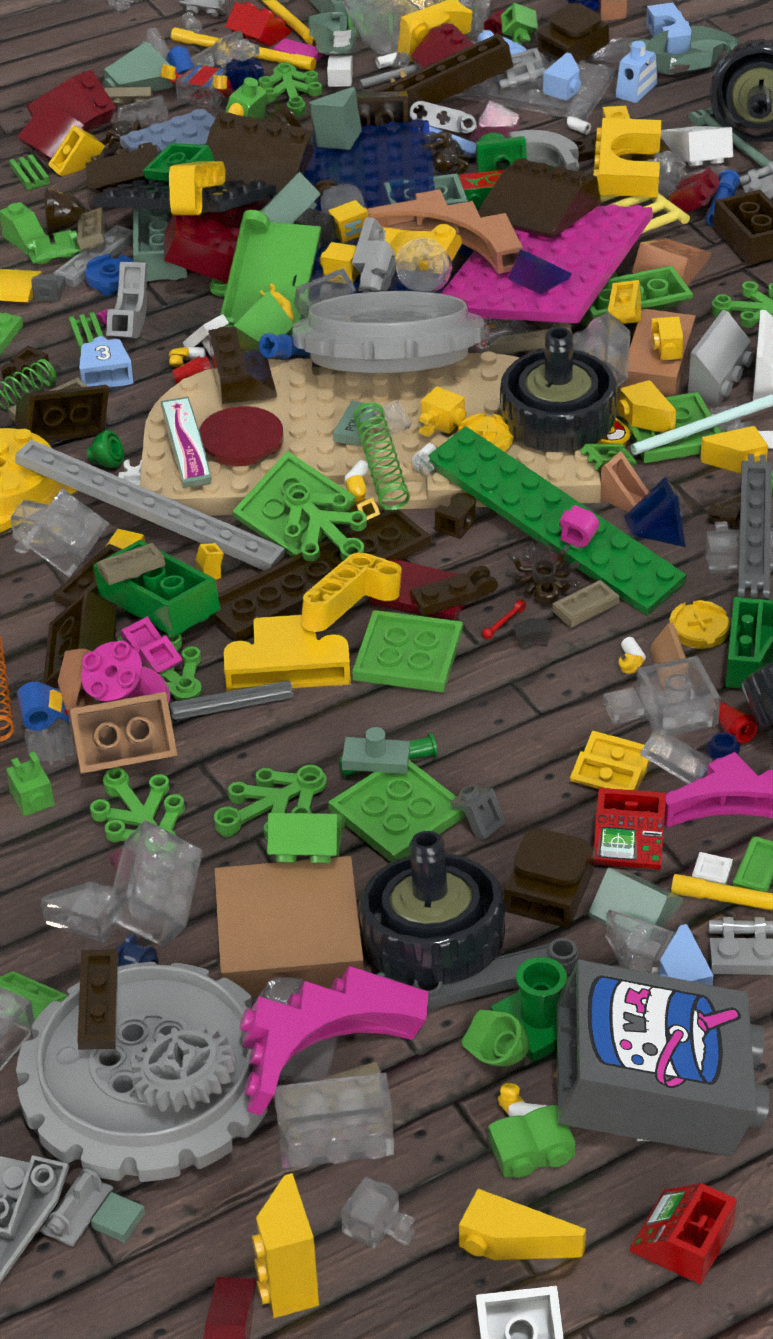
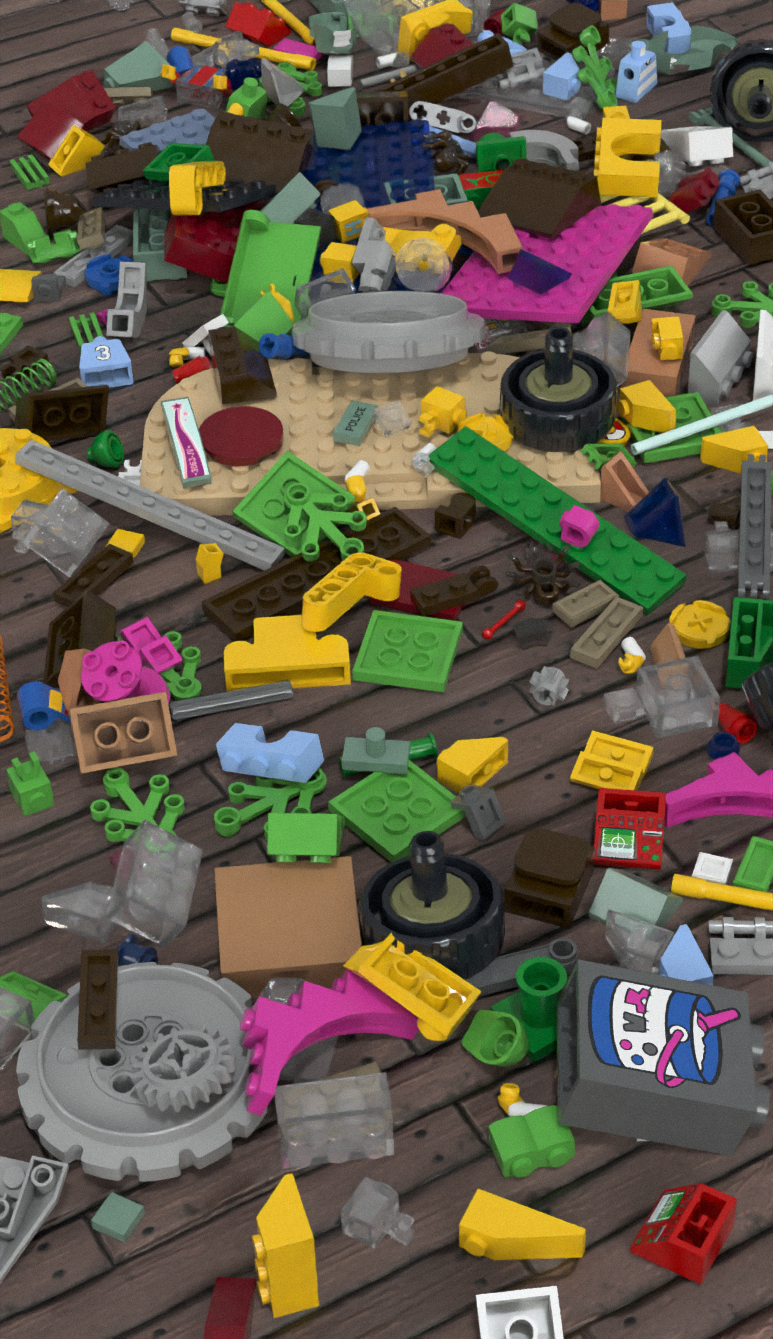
light grey hinge [40,1168,114,1247] -> none
green brick [93,540,220,637] -> none
dark tan plate [97,543,165,585] -> none
bright green piece [353,402,410,510] -> none
clear slope [641,728,712,784] -> none
none -> light blue arch [216,723,324,783]
none -> light grey slope [261,58,305,107]
none -> yellow slope [343,932,482,1041]
none -> yellow slope [436,737,508,793]
none -> light grey gear [529,666,569,706]
none -> dark tan plate [570,597,643,669]
none -> bright green plant [572,25,617,110]

